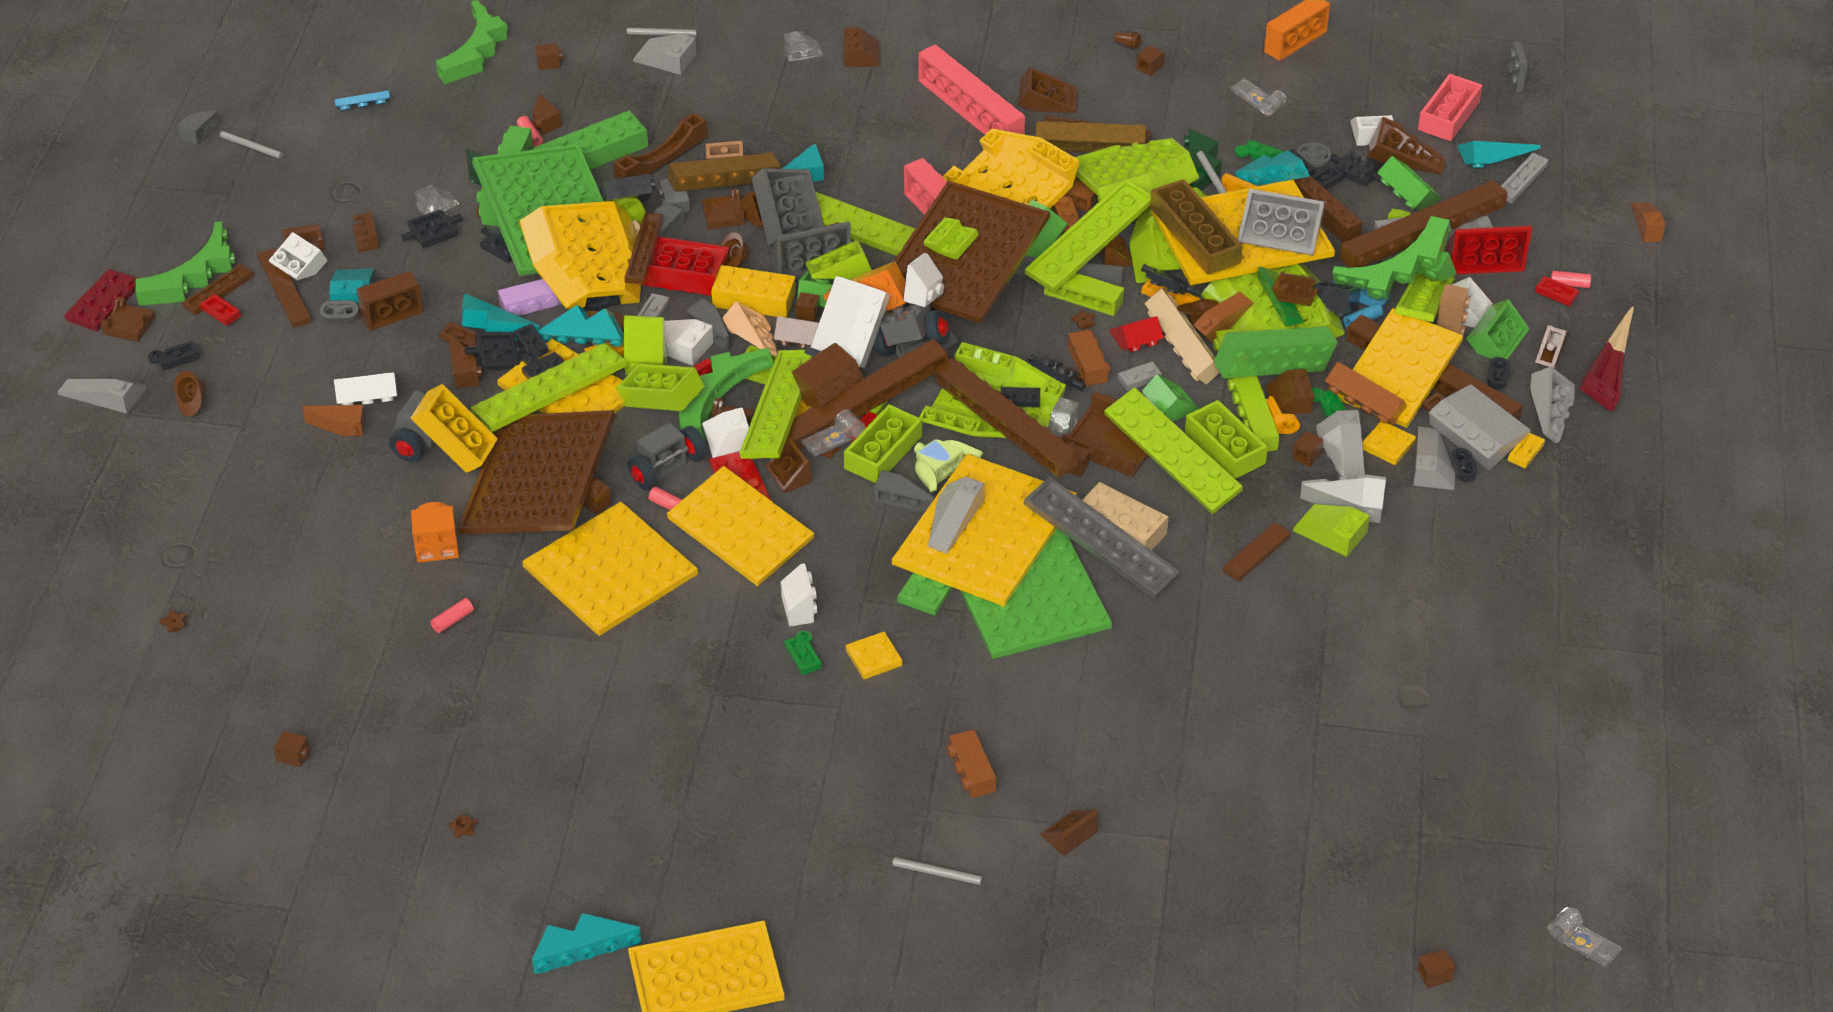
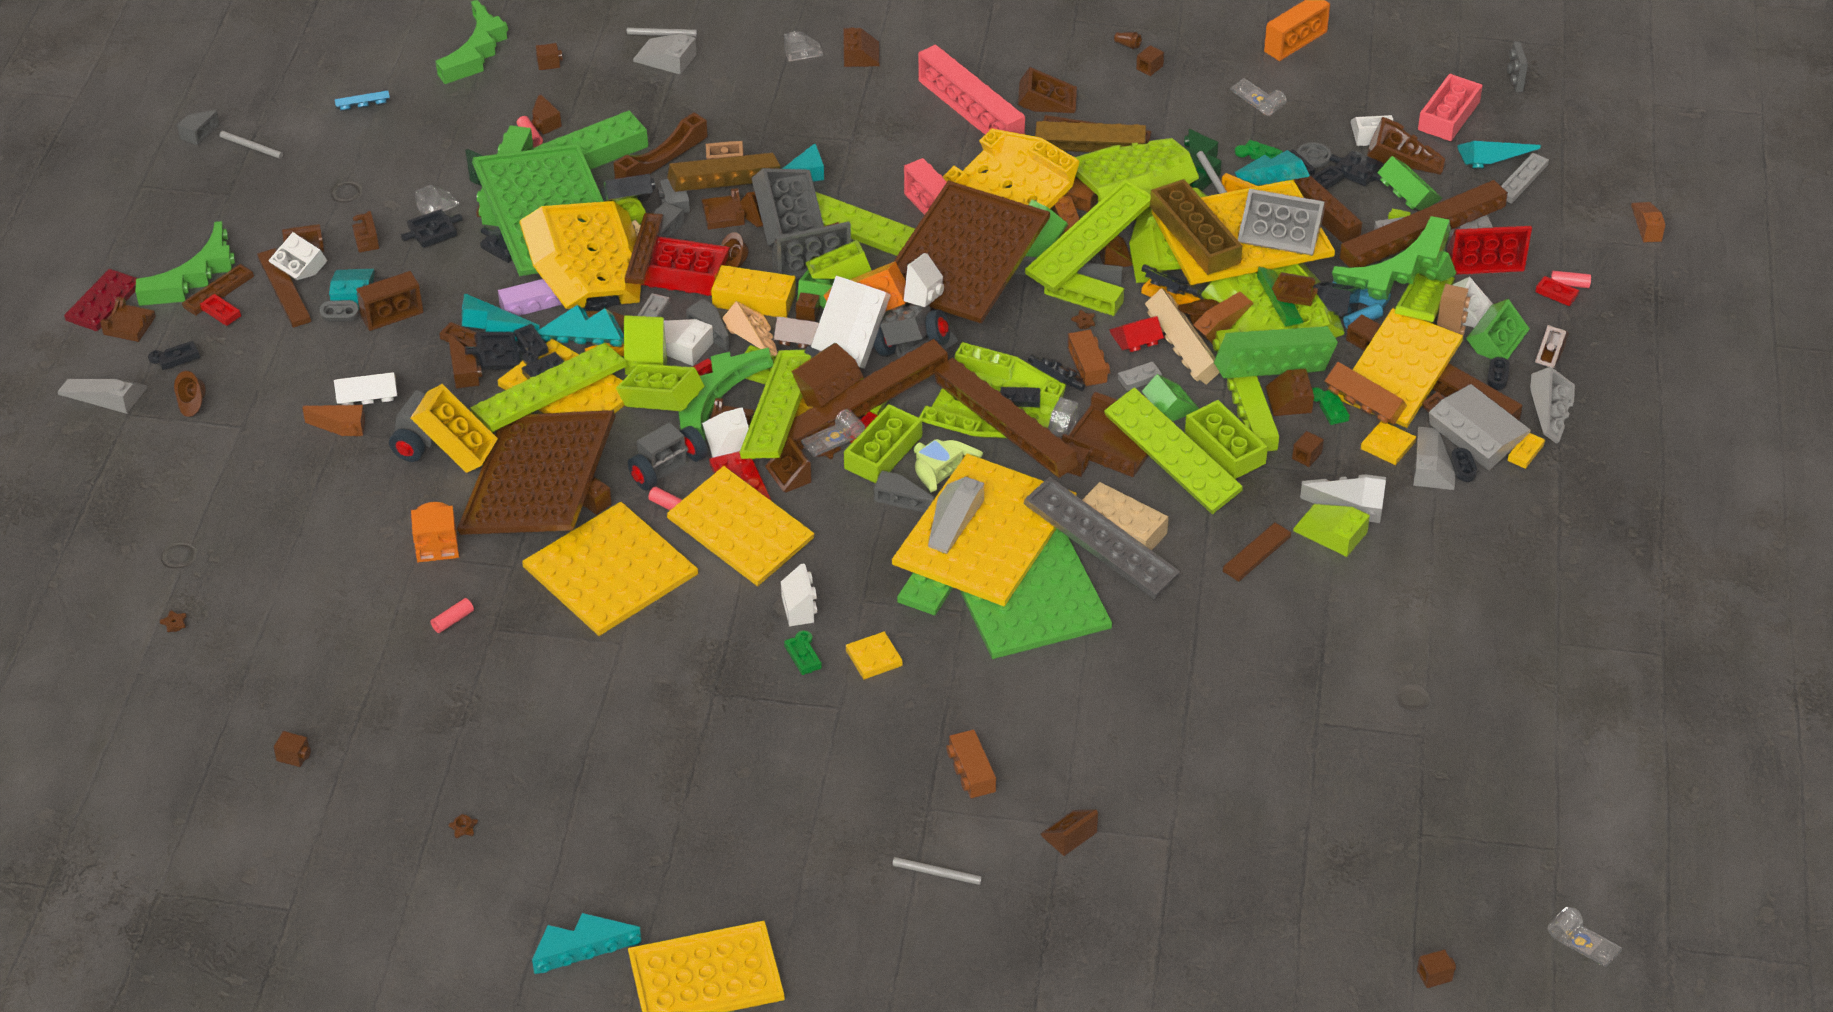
lime slope [923,217,979,259] -> none
light orange piece [1266,396,1300,434] -> none
light grey wedge [1316,410,1365,479] -> none
dark red plate [1579,307,1634,411] -> none

